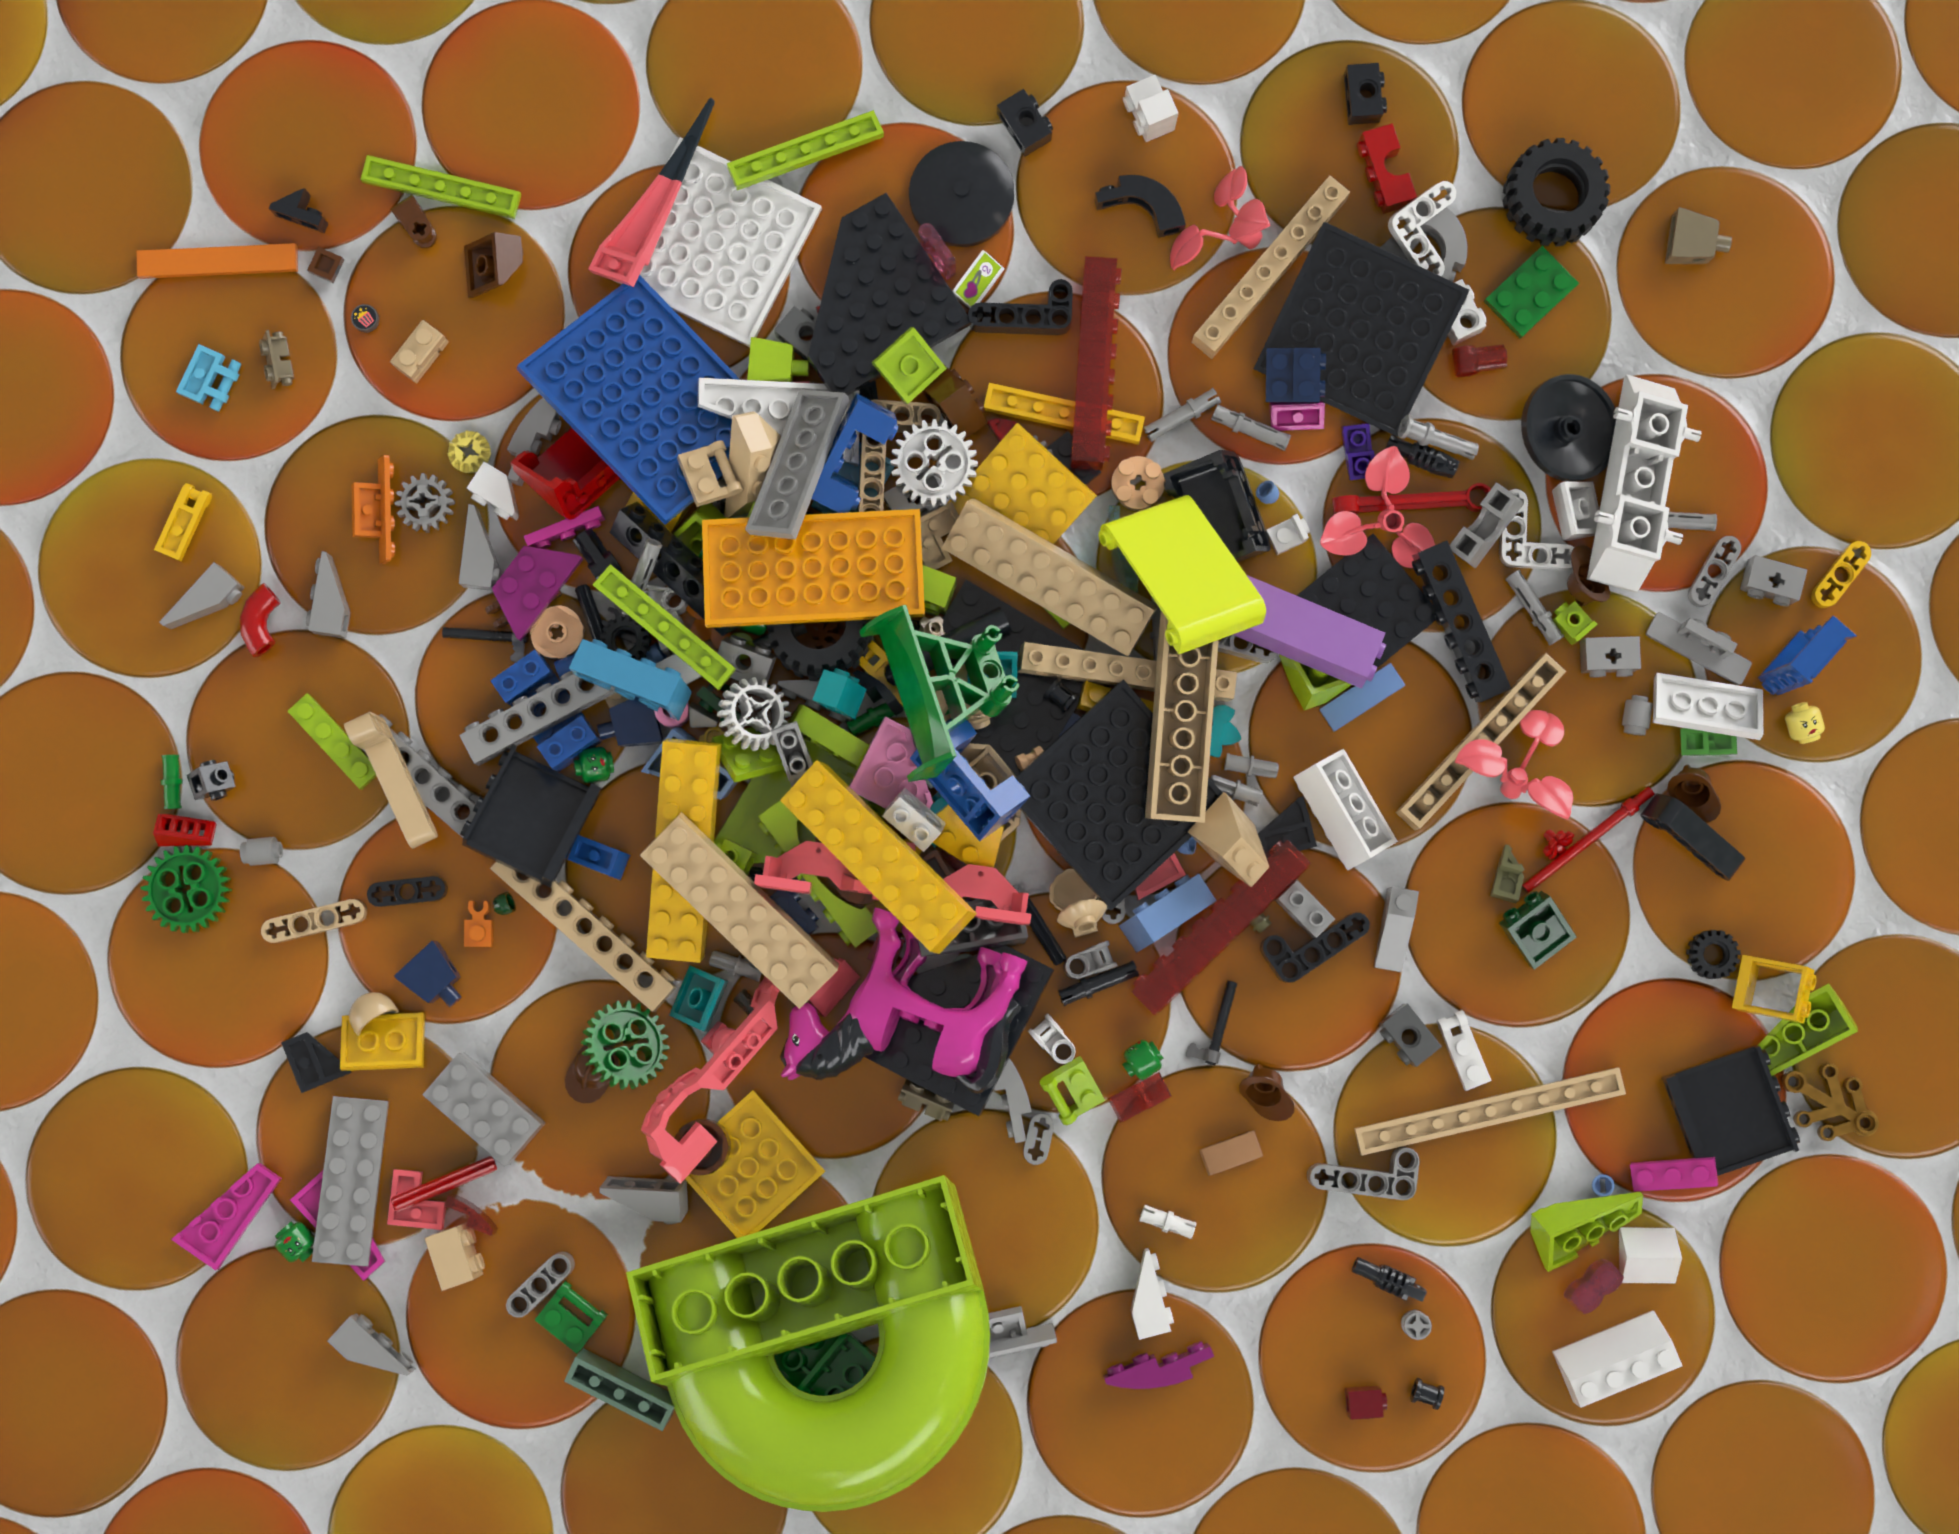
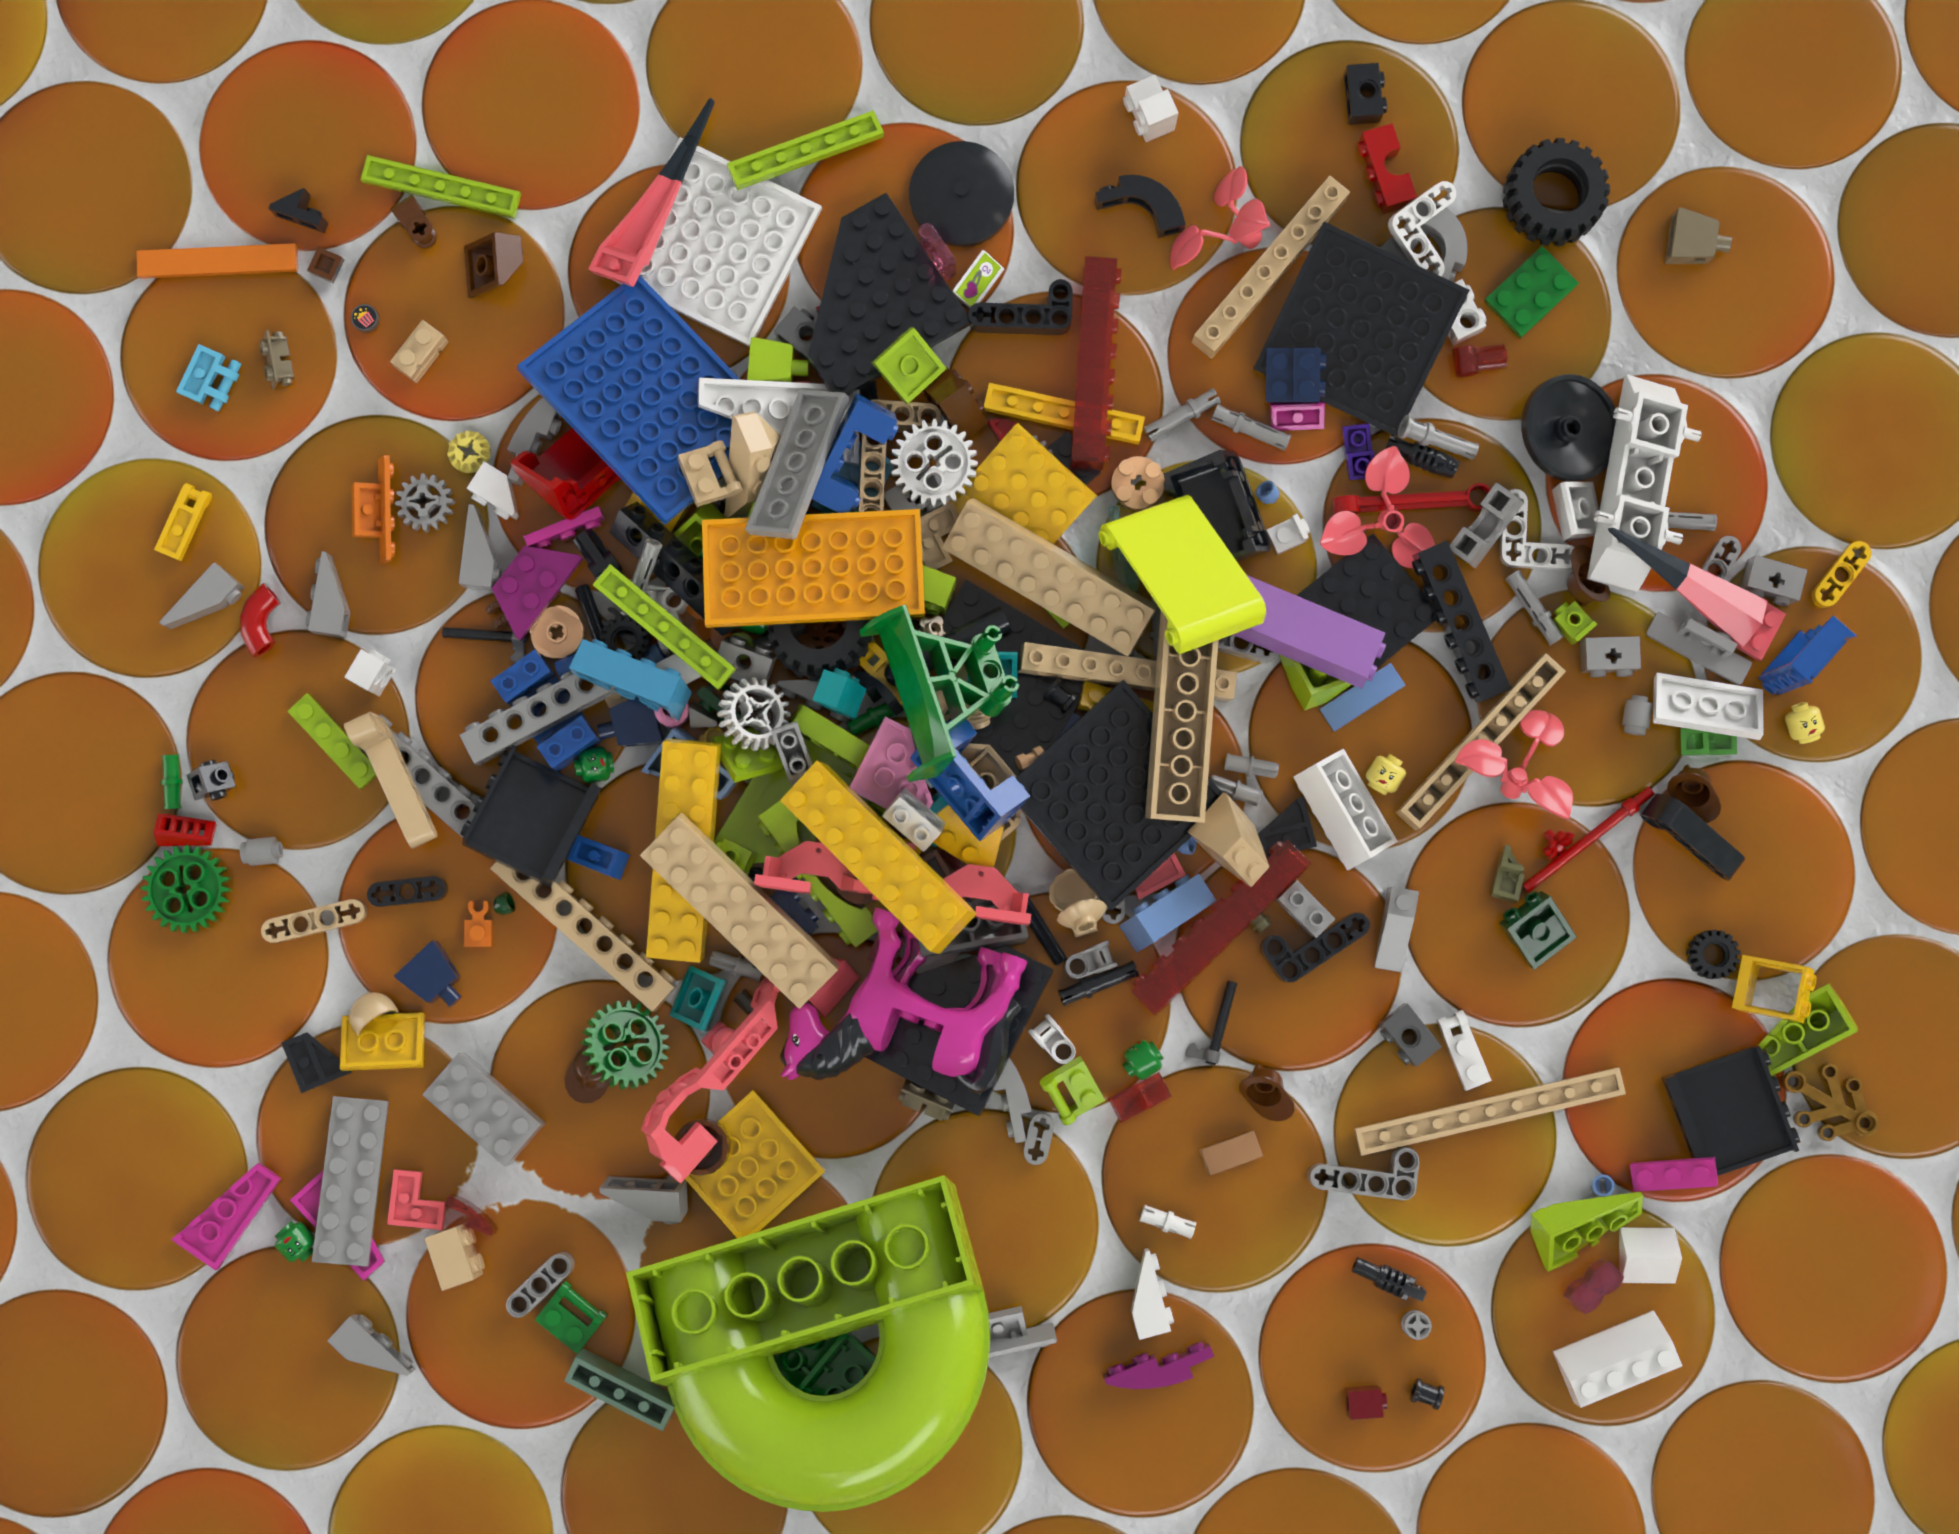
red axle [391,1156,497,1212] -> none
black brick [997,89,1053,157] -> none
teal plate [1210,705,1242,758] -> none
none -> white brick [345,649,396,697]
none -> light yellow head [1366,754,1406,795]
none -> coral plate [1608,528,1786,661]

